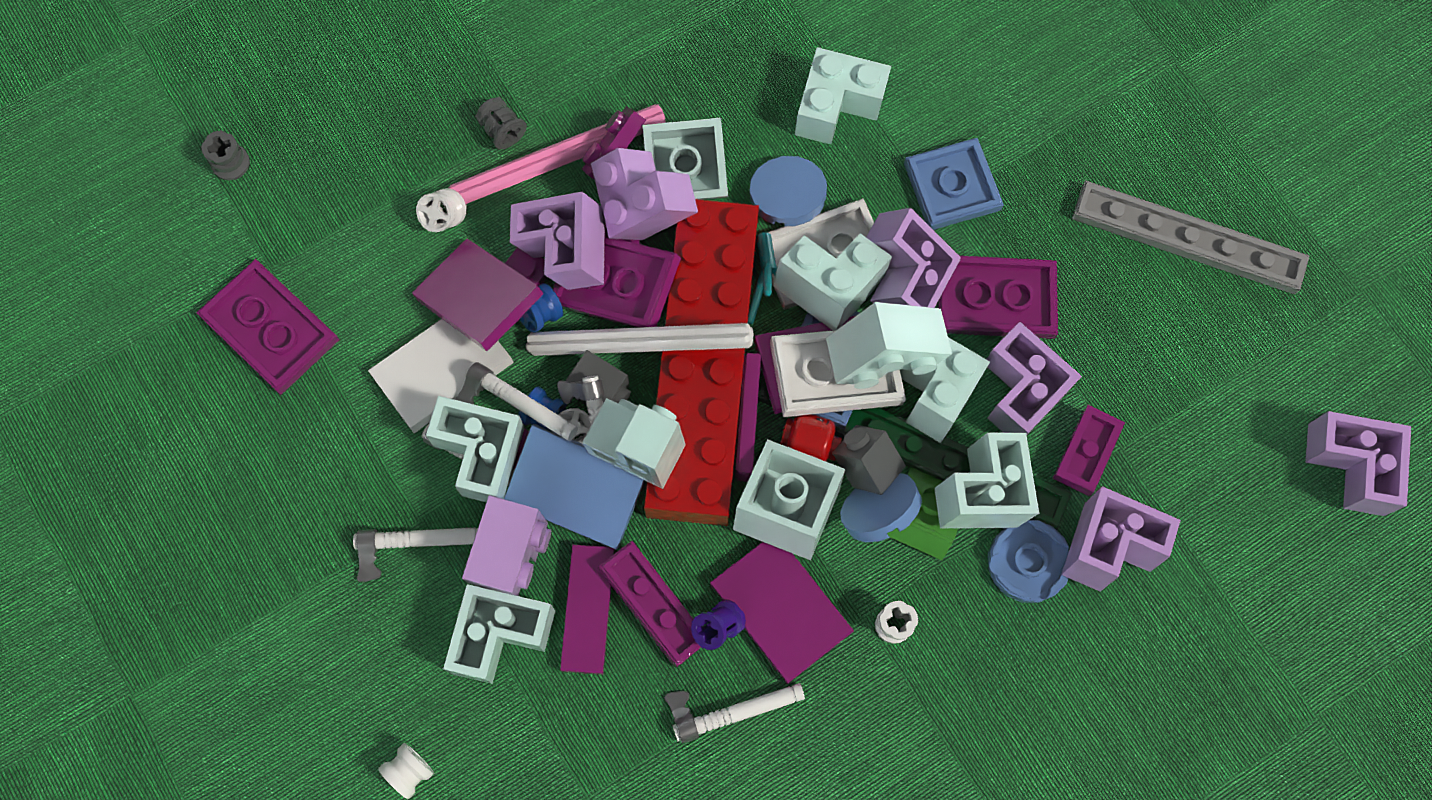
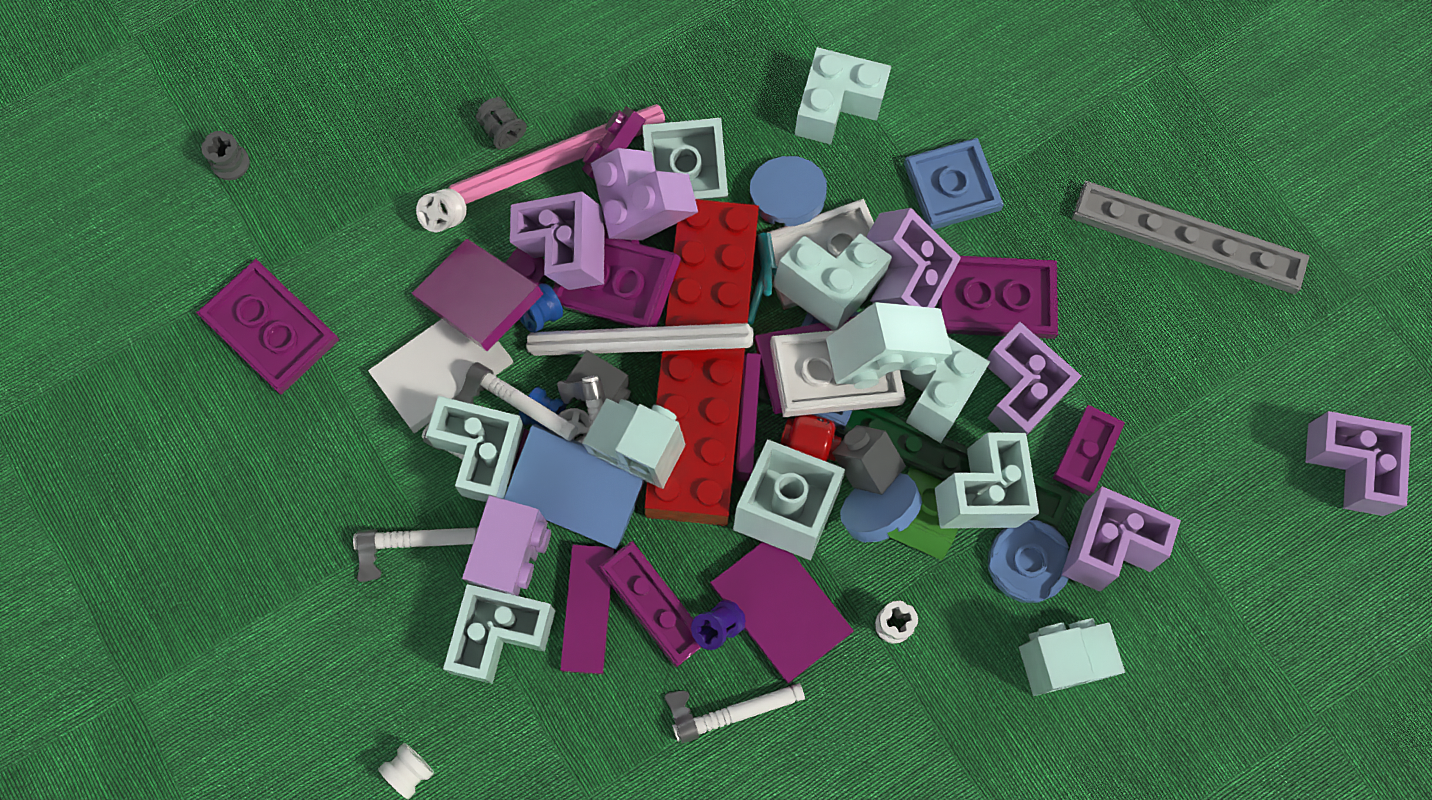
none -> light aqua brick [1019,618,1125,696]

